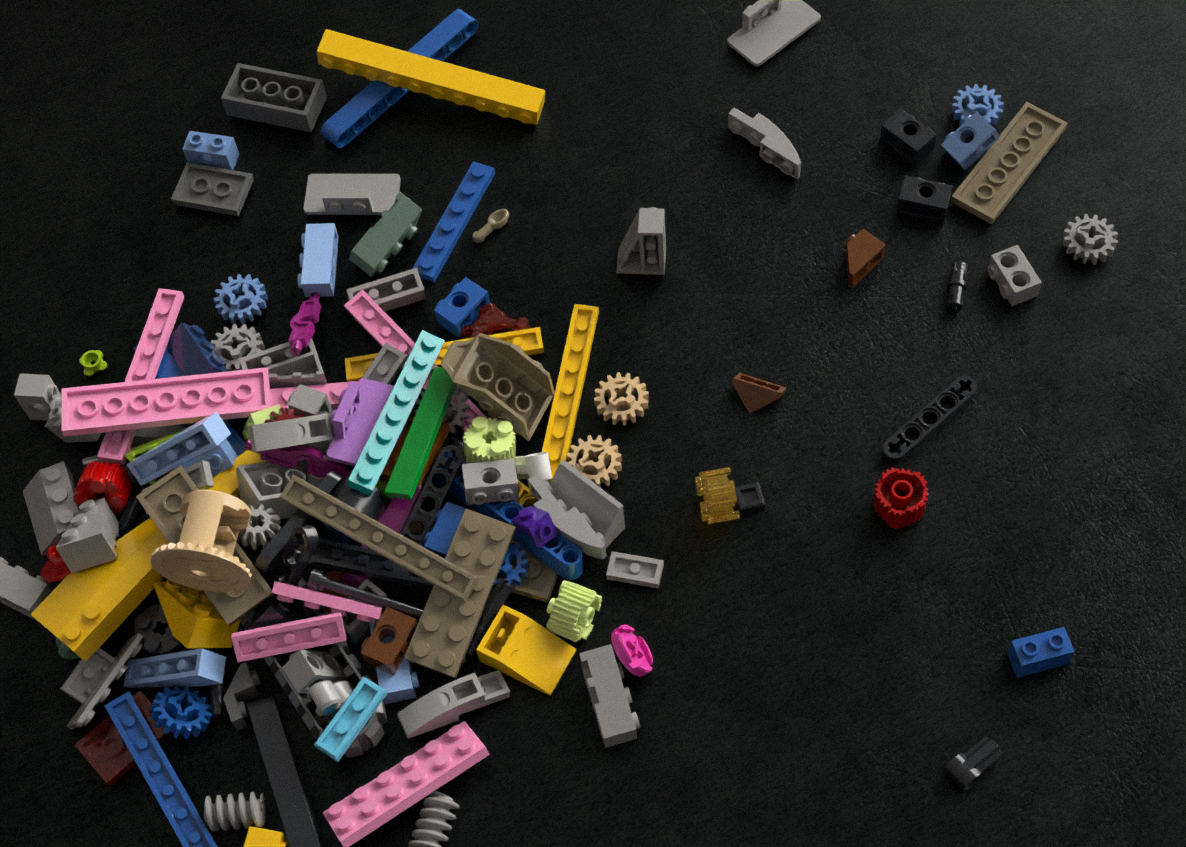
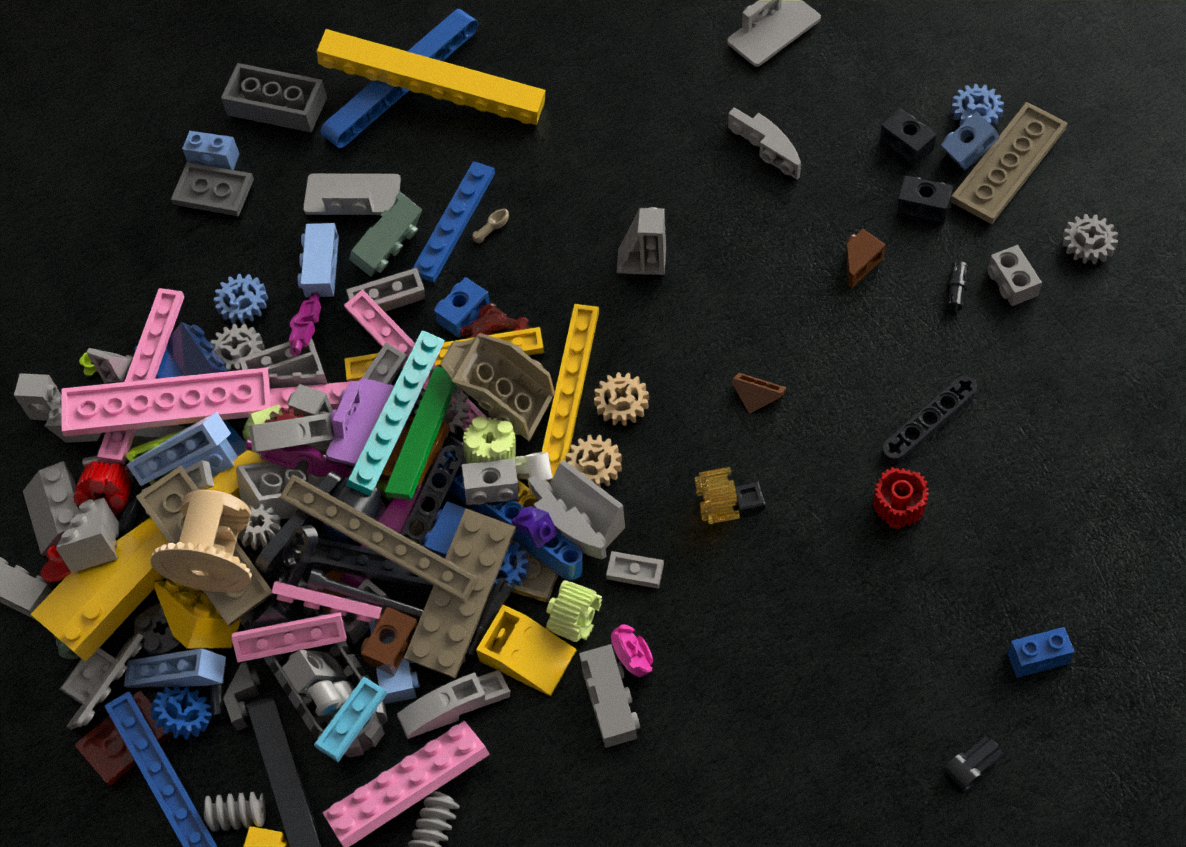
none -> light grey slope [87,348,133,384]

